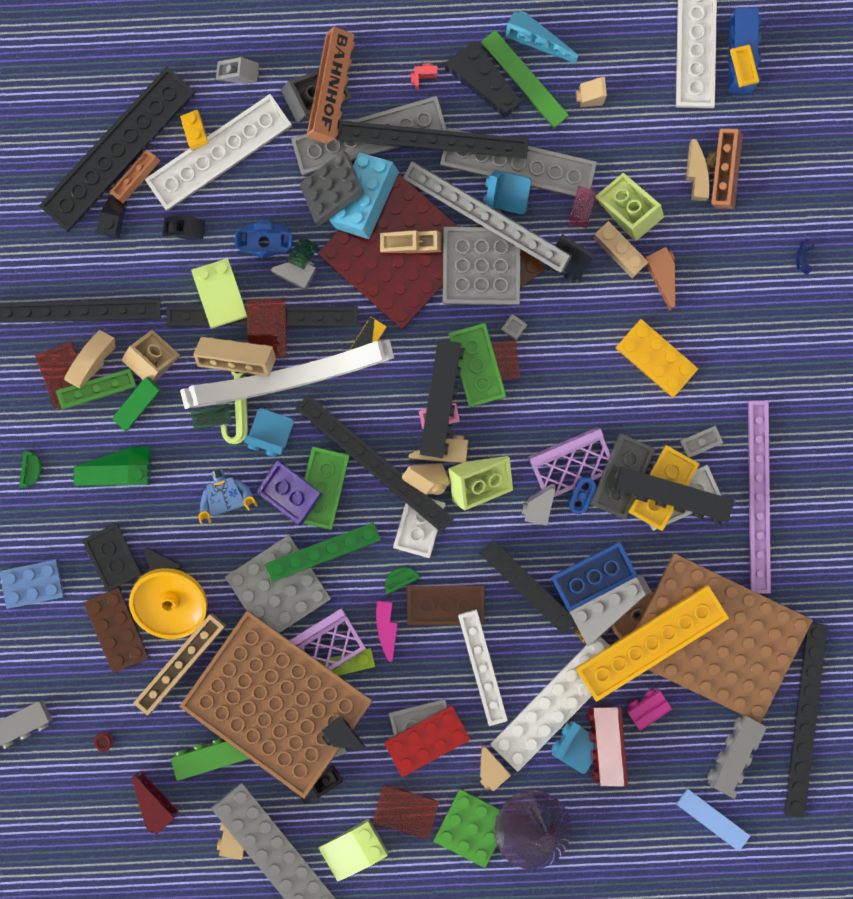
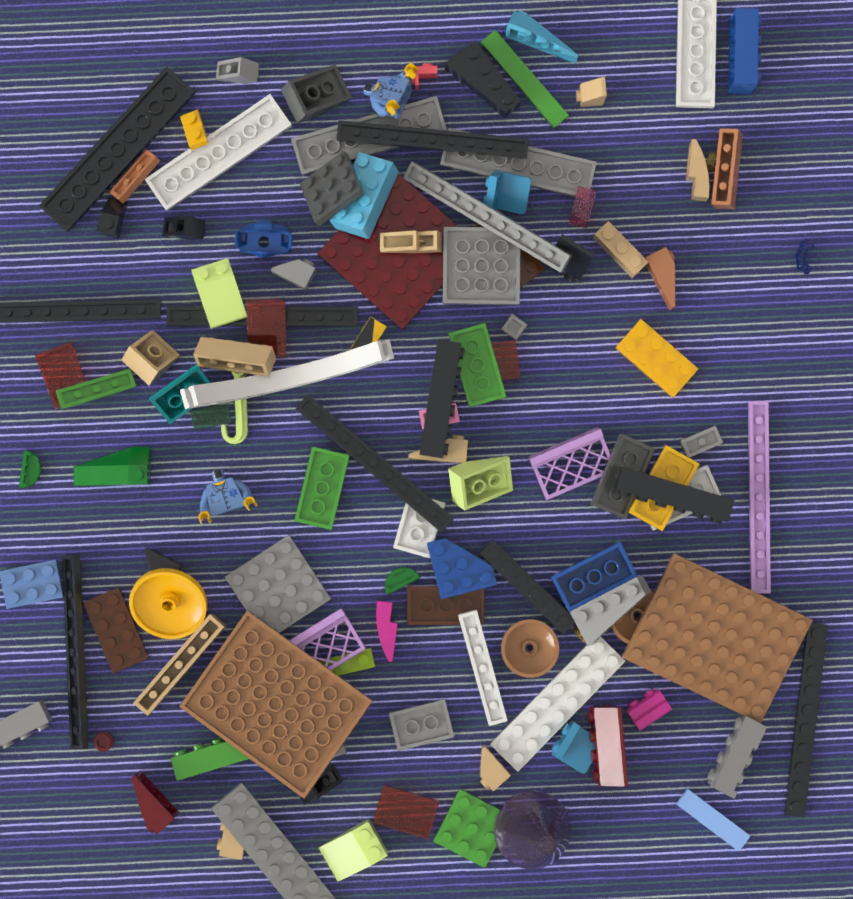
tan slope [64,330,116,388] -> none
black plate [82,523,142,592] -> none
green tile [112,376,162,432] -> none
dark azure bracket [244,408,294,458] -> none
plate [256,460,323,525] -> none
green brick [264,522,380,583] -> none
clear green plate [287,238,319,269] -> none
nougat brick [306,26,355,144] -> none
black slope [321,716,366,750] -> none
red plate [384,705,471,777] -> none
tan slope [402,463,450,495] -> none
light grey slope [522,484,555,526] -> none
blue plate [568,476,596,514] -> none
yellow plate [575,585,729,702] -> none
yellowish green slope [595,173,664,241] -> none
yellow tile [730,44,759,88] -> none
none -> black plate [62,555,89,750]
none -> teal slope [149,365,211,424]
none -> medium blue torso [364,63,418,119]
none -> blue plate [427,538,497,599]
none -> medium nougat dish [501,619,559,678]

